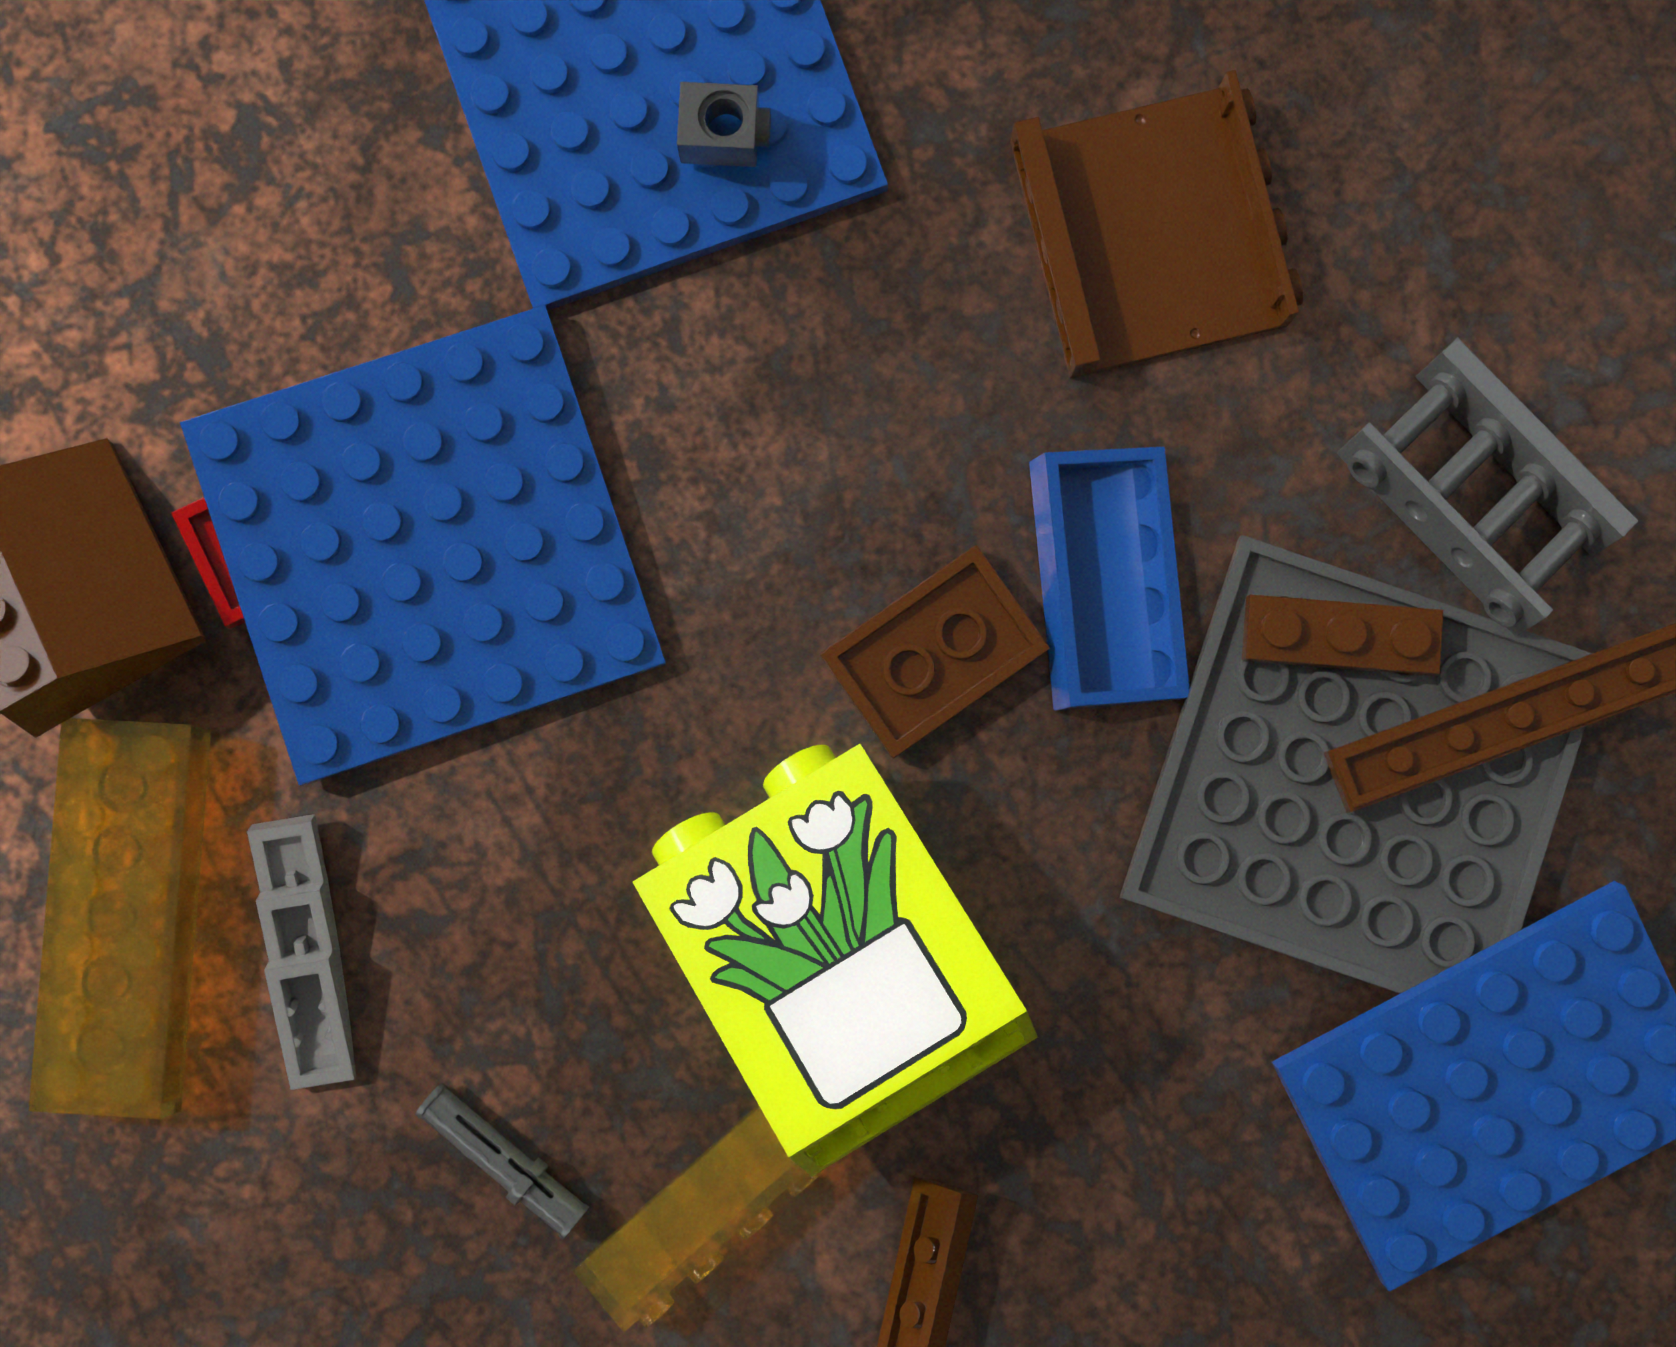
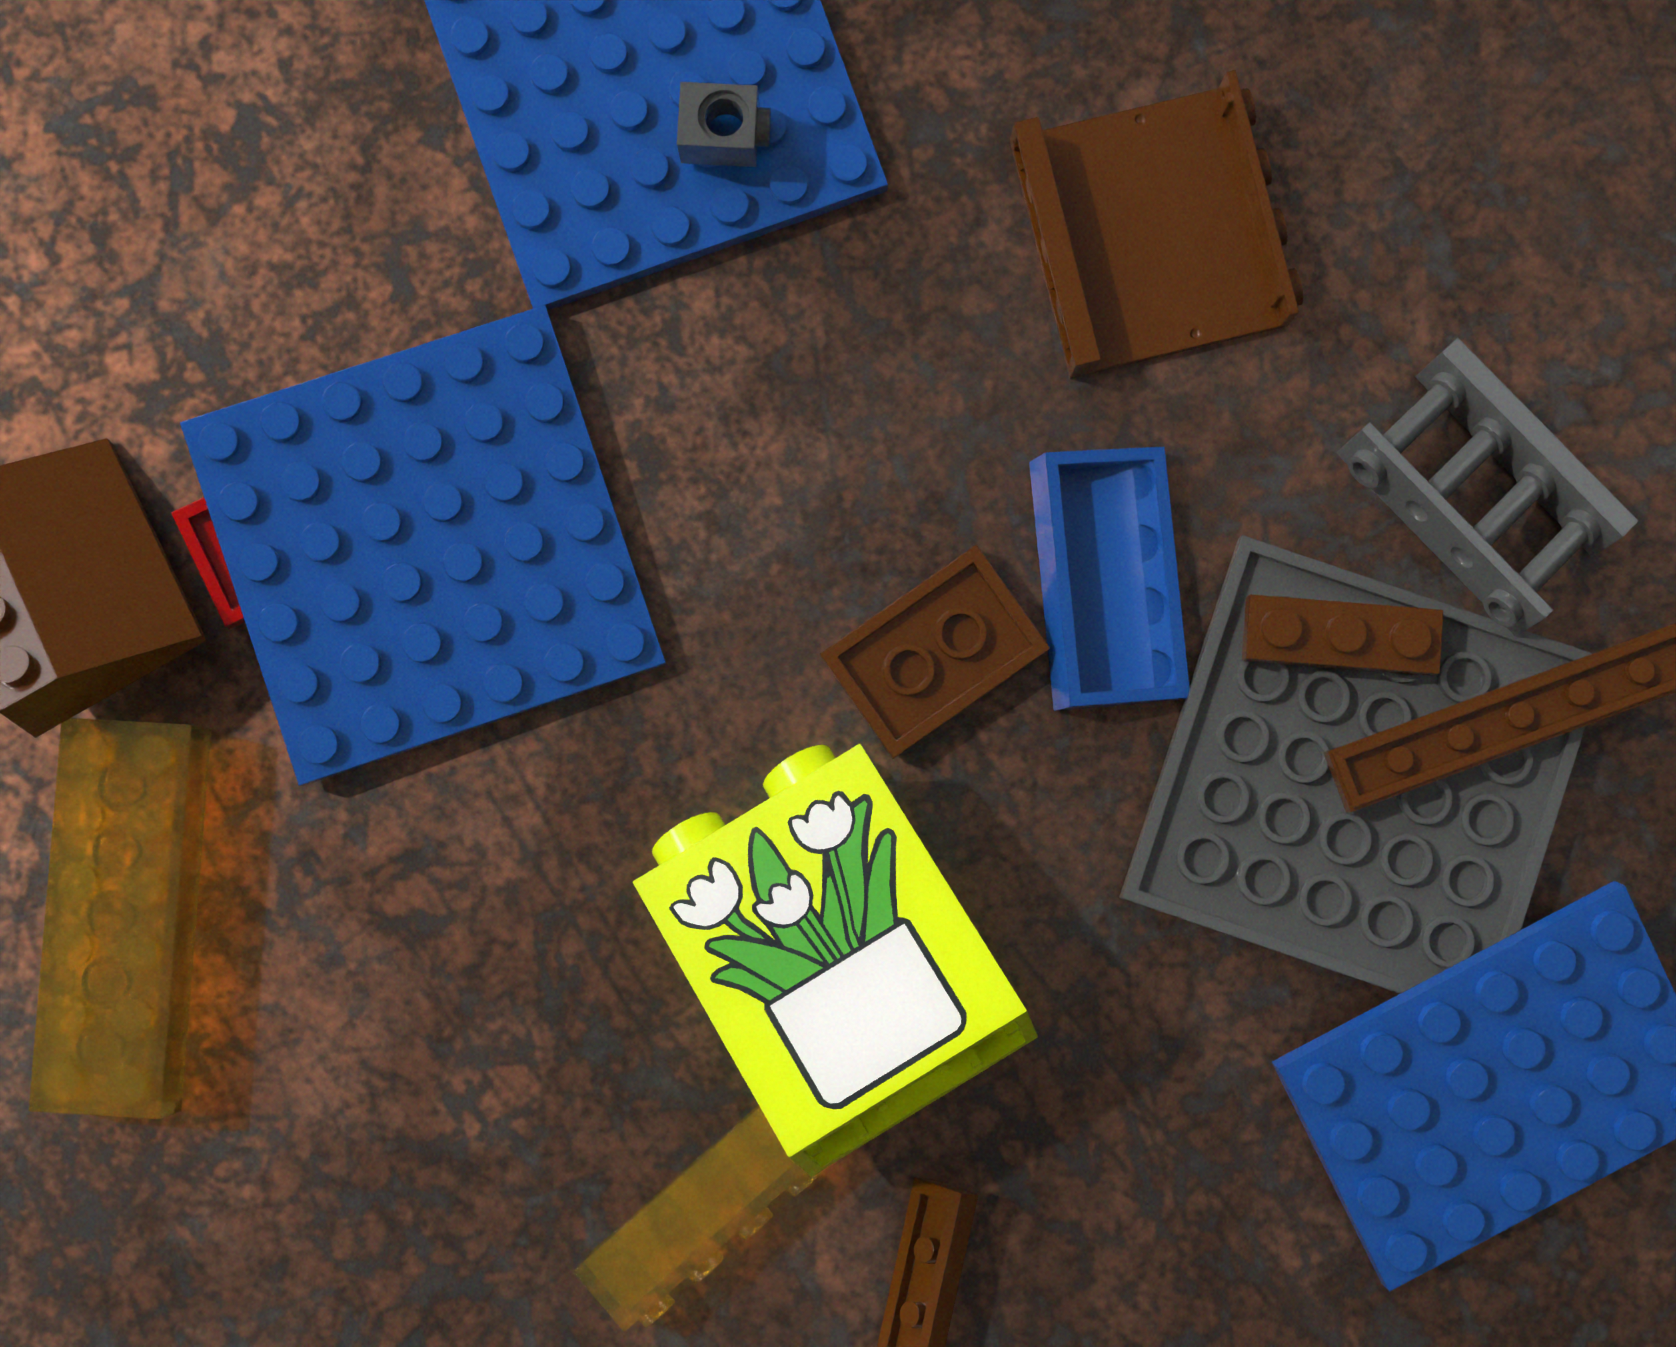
light grey slope [247,814,356,1090] -> none
dark grey pin [415,1083,590,1240] -> none

